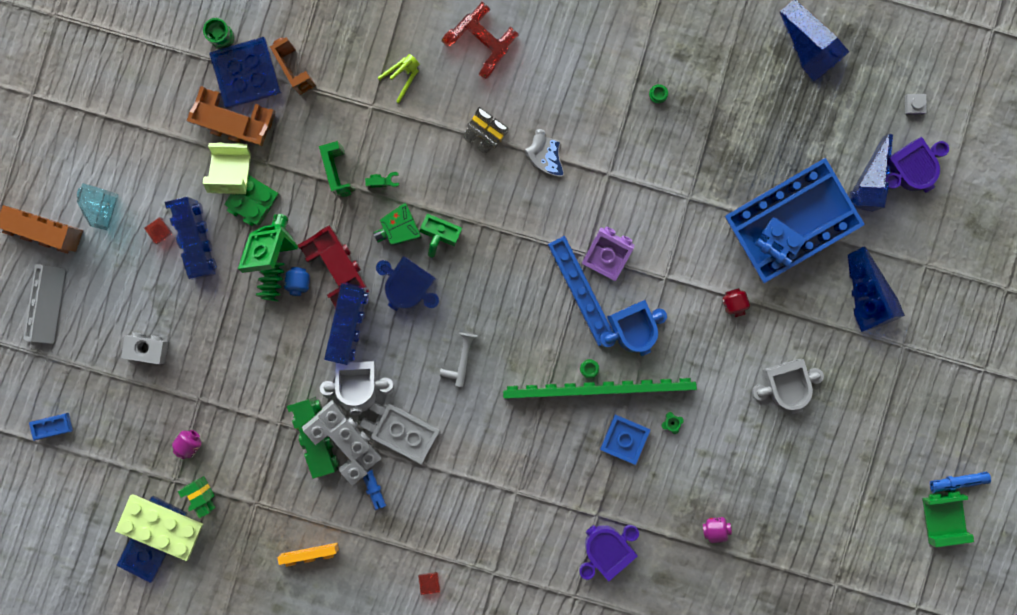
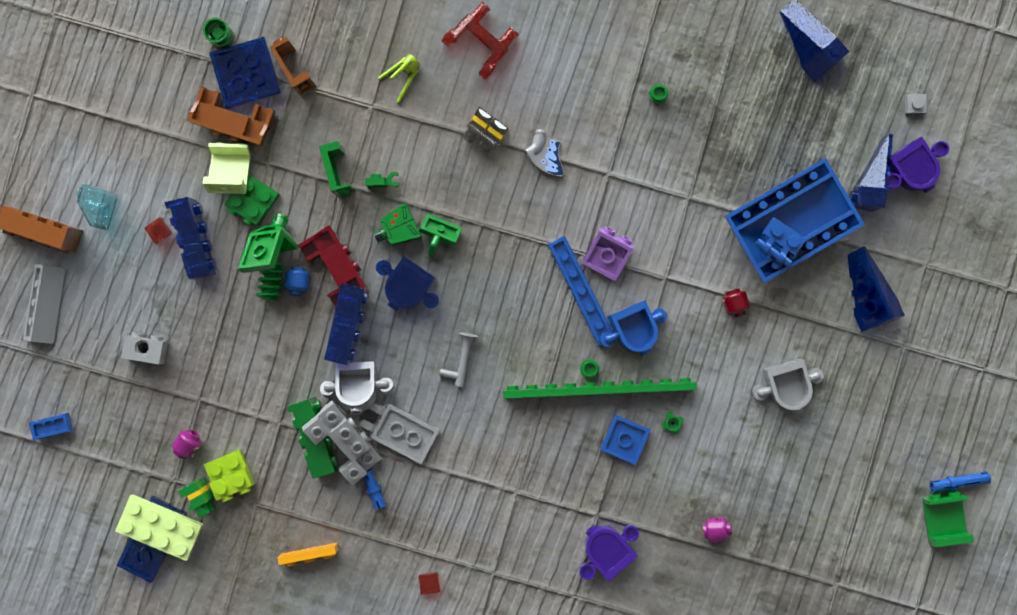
none -> lime plate [204,449,255,502]

